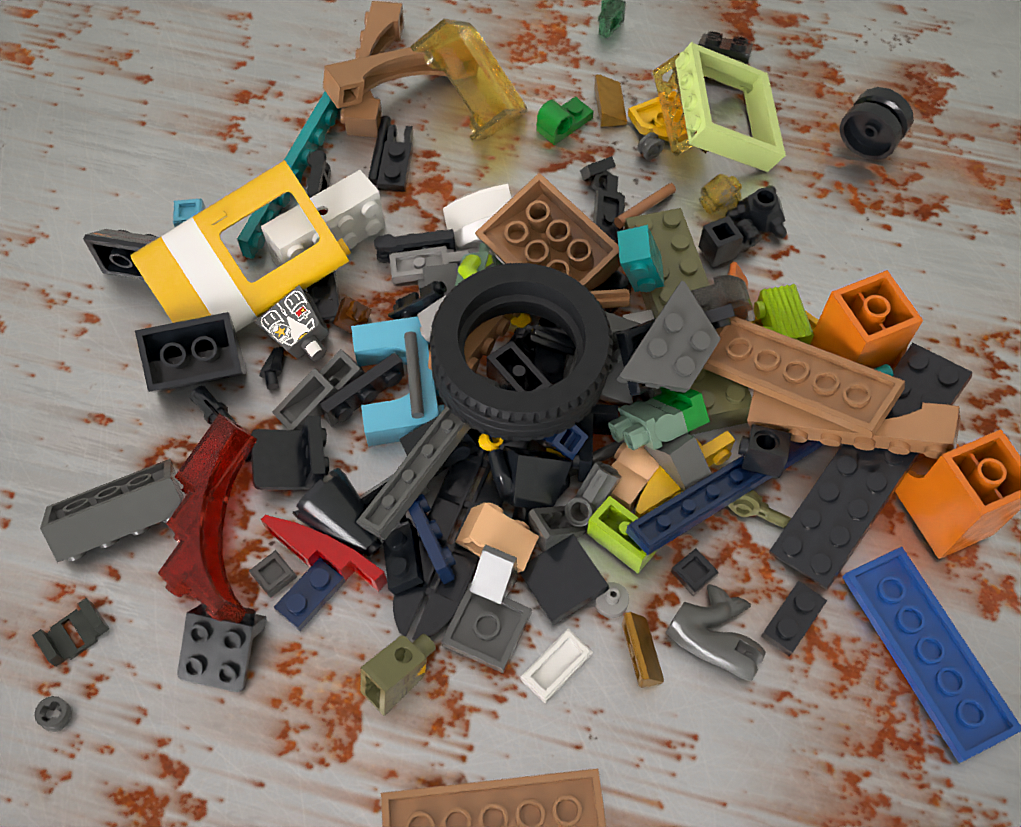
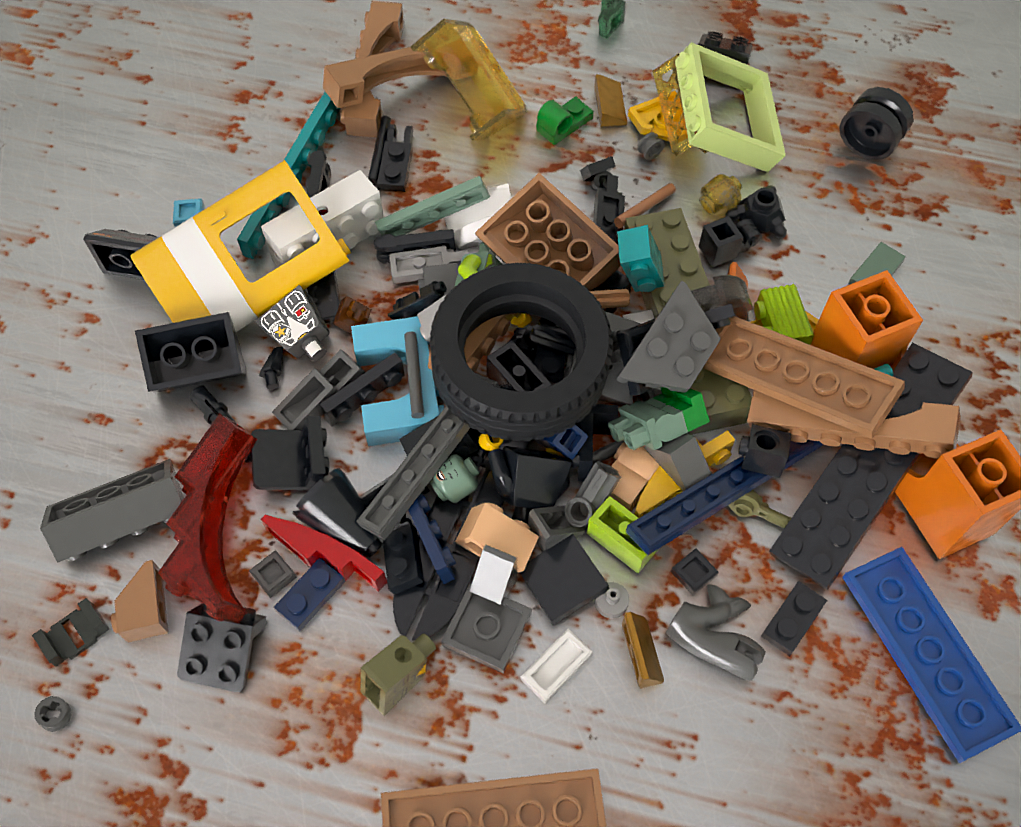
none -> medium nougat slope [111,560,169,643]
none -> sand green tile [375,176,490,237]
none -> sand green head [430,454,480,503]
none -> sand green tile [848,242,906,285]

